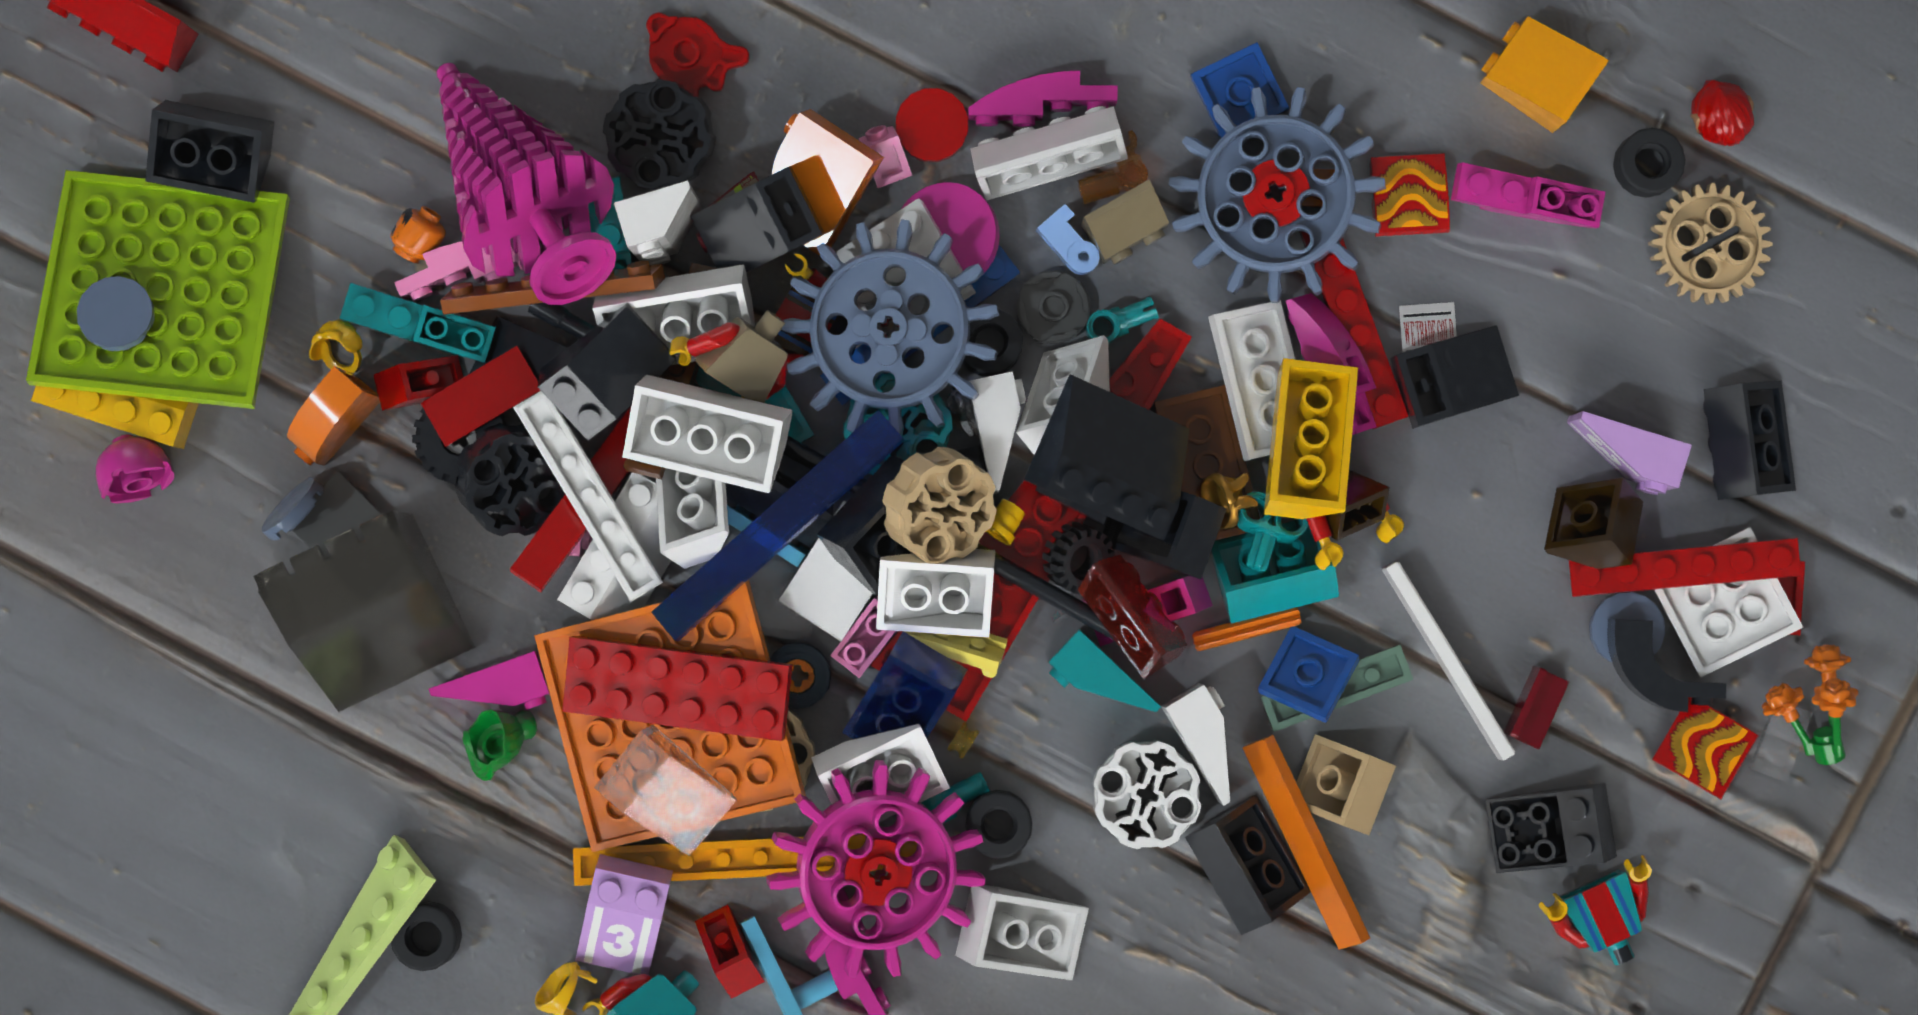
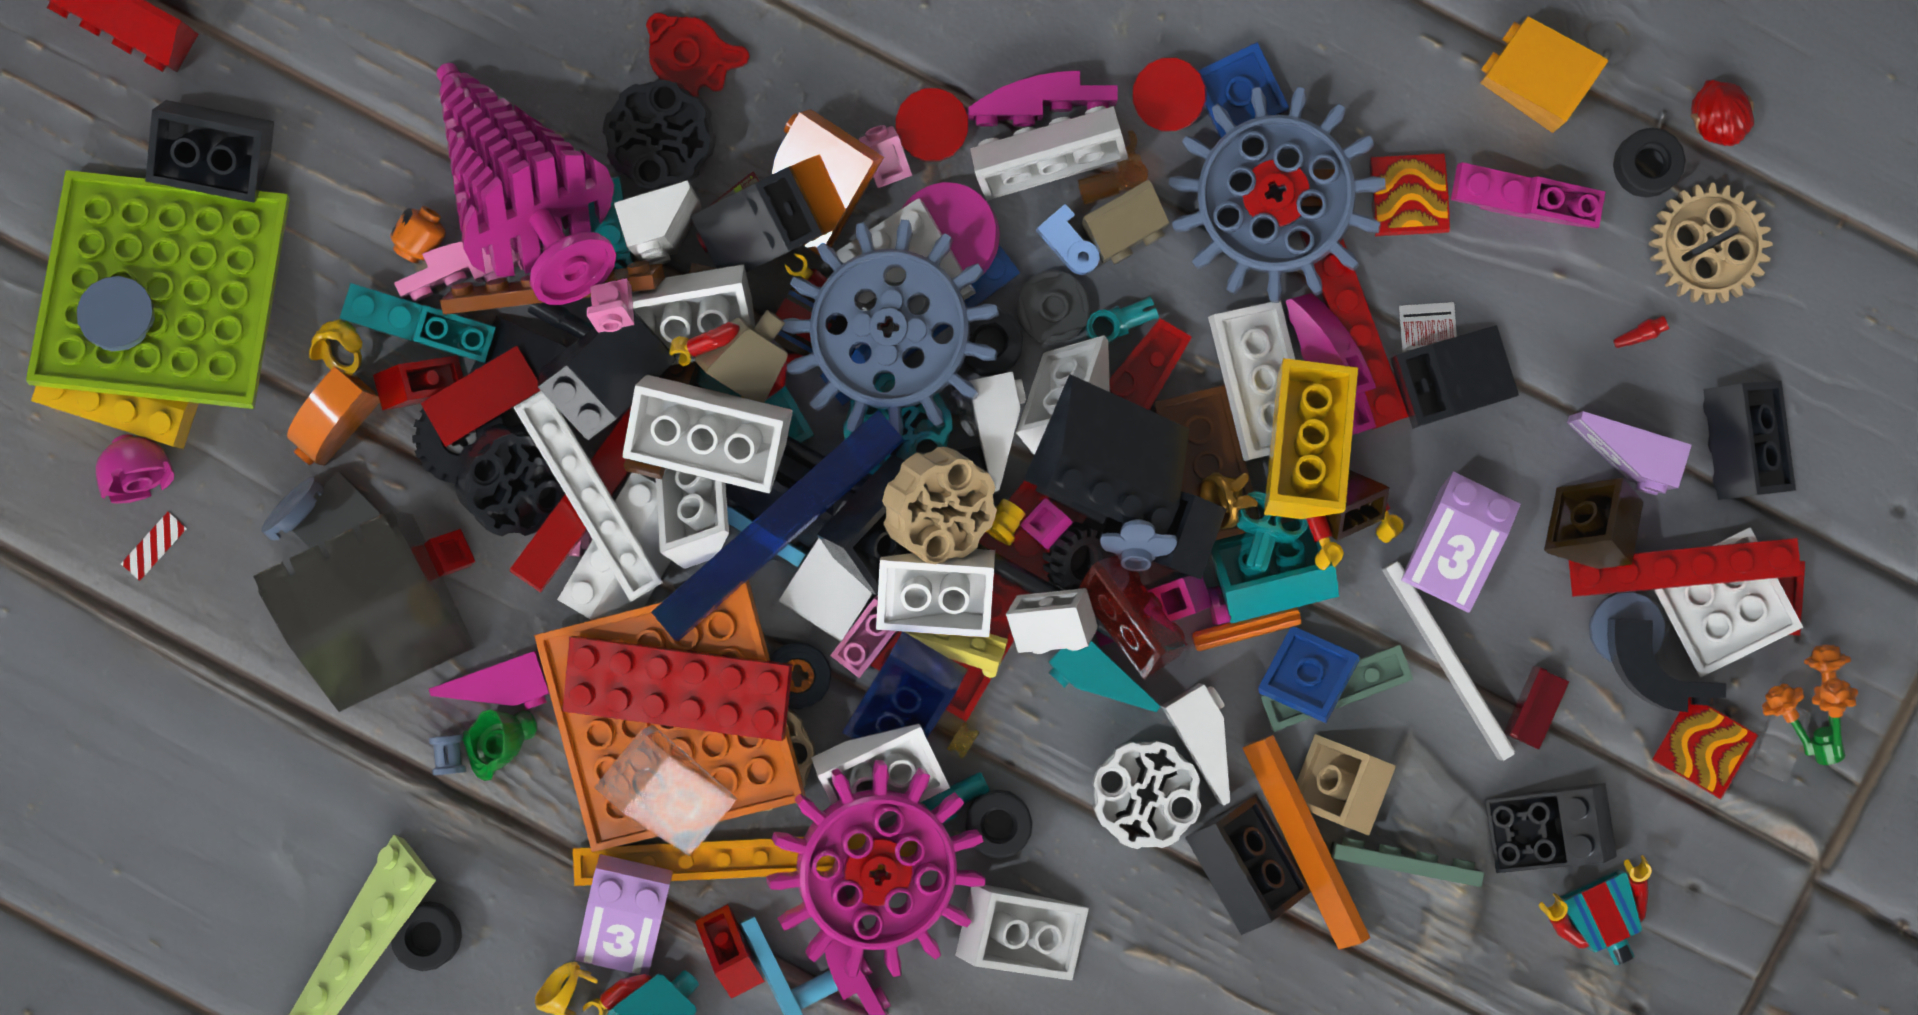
none -> sticker [121,512,187,581]
none -> red plate [424,529,476,577]
none -> sand blue bush [429,734,466,775]
none -> bright pink bracket [587,278,635,333]
none -> white brick [1006,588,1098,654]
none -> dark pink tile [1020,498,1073,550]
none -> sand blue plate [1100,519,1177,571]
none -> red tile [1133,58,1207,132]
none -> dark pink tile [1207,586,1231,625]
none -> sand green plate [1330,837,1484,887]
none -> lavender slope [1401,471,1521,613]
none -> red piece [1613,316,1669,348]

